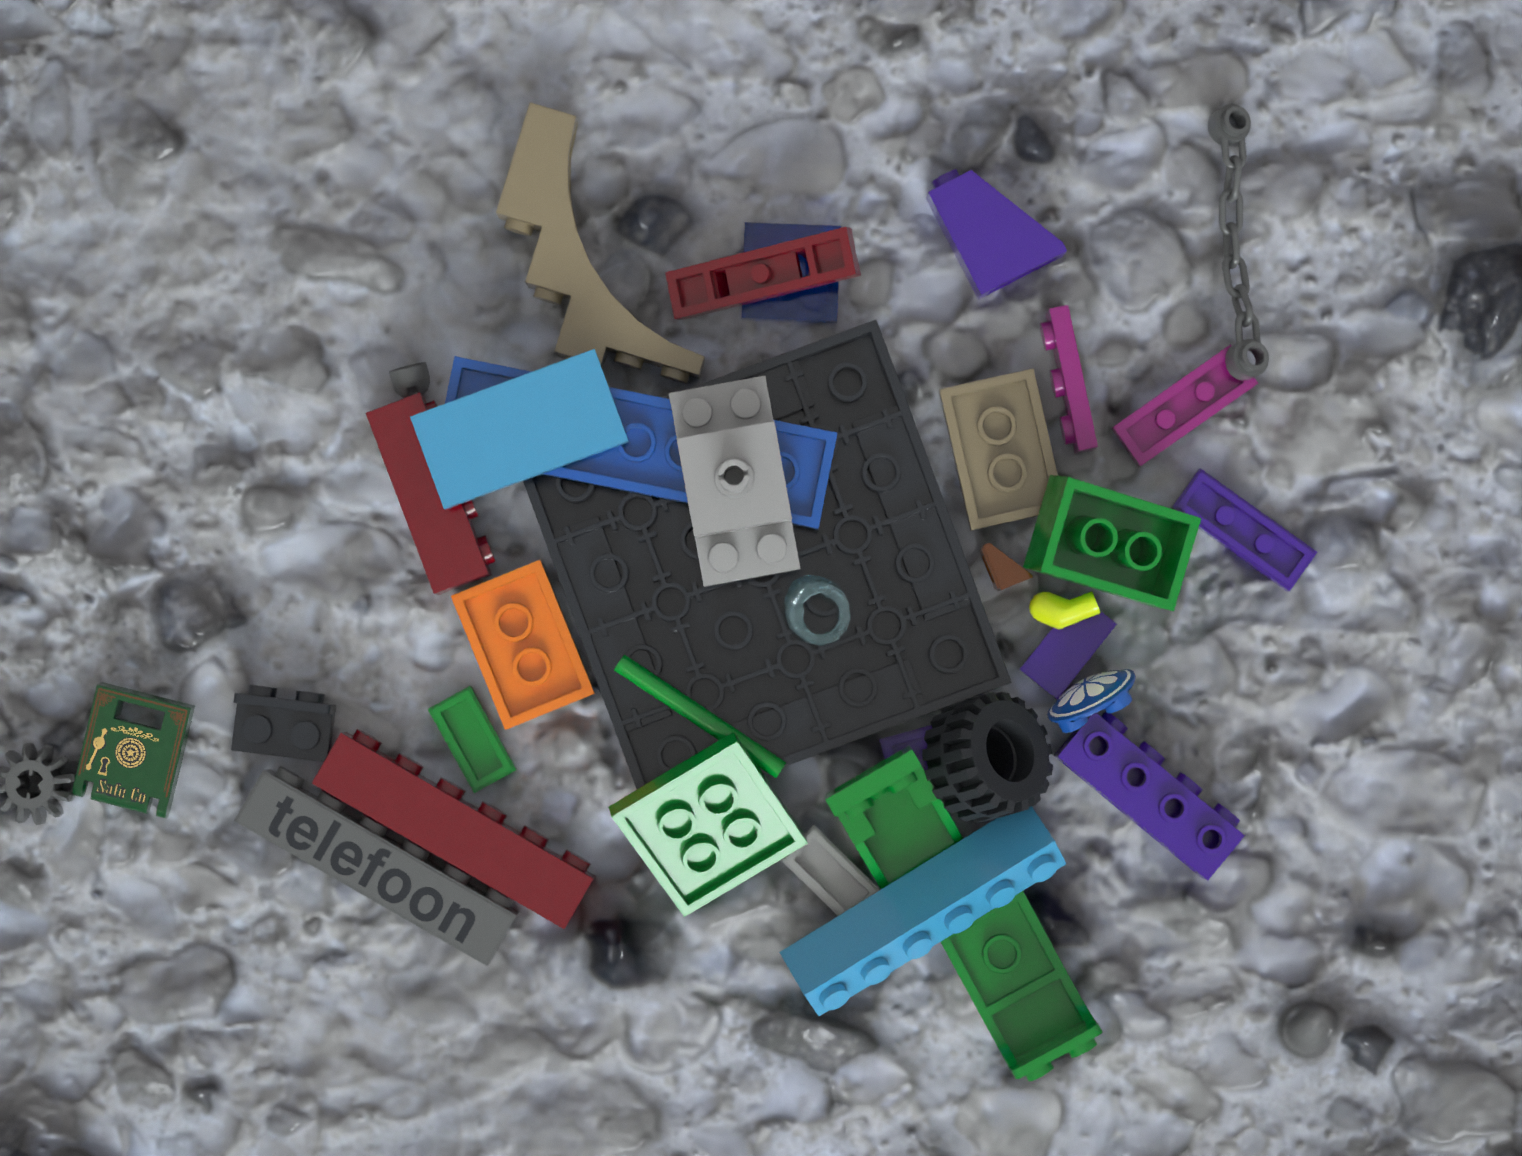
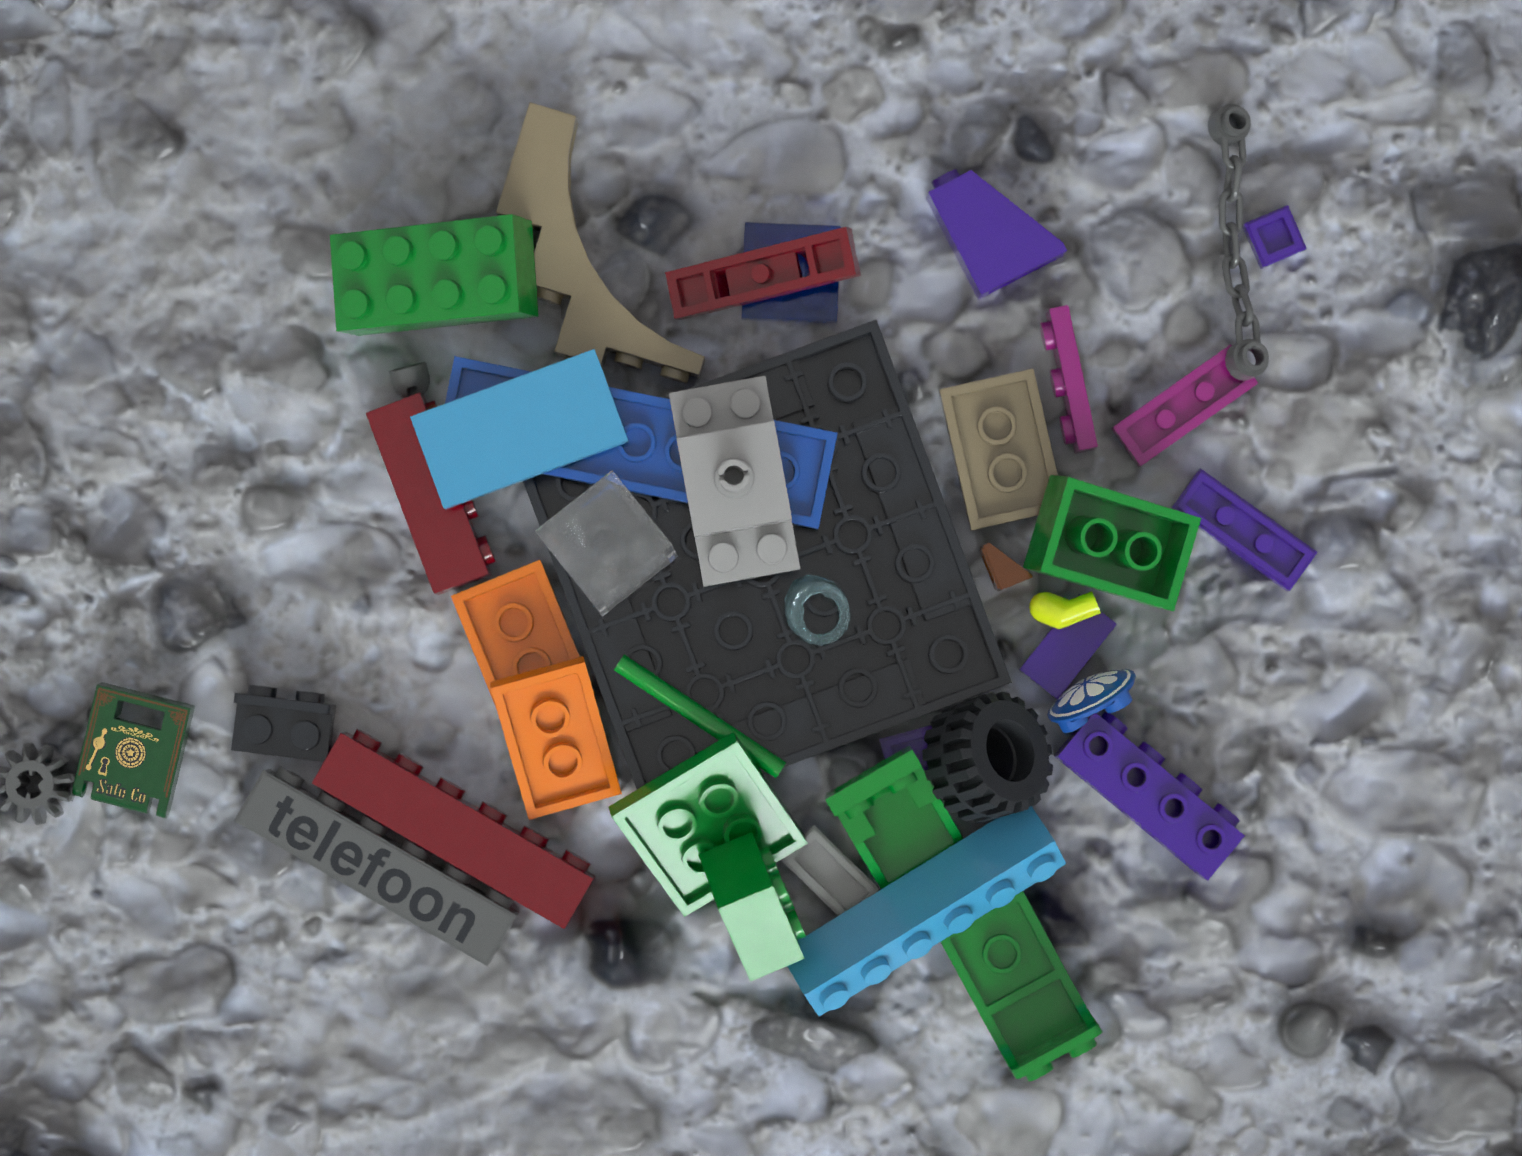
green tile [428,686,517,793] -> none
none -> green brick [330,214,539,336]
none -> orange plate [489,656,622,820]
none -> clear slope [535,470,678,617]
none -> brick [698,832,806,982]
none -> dark purple tile [1242,205,1307,269]

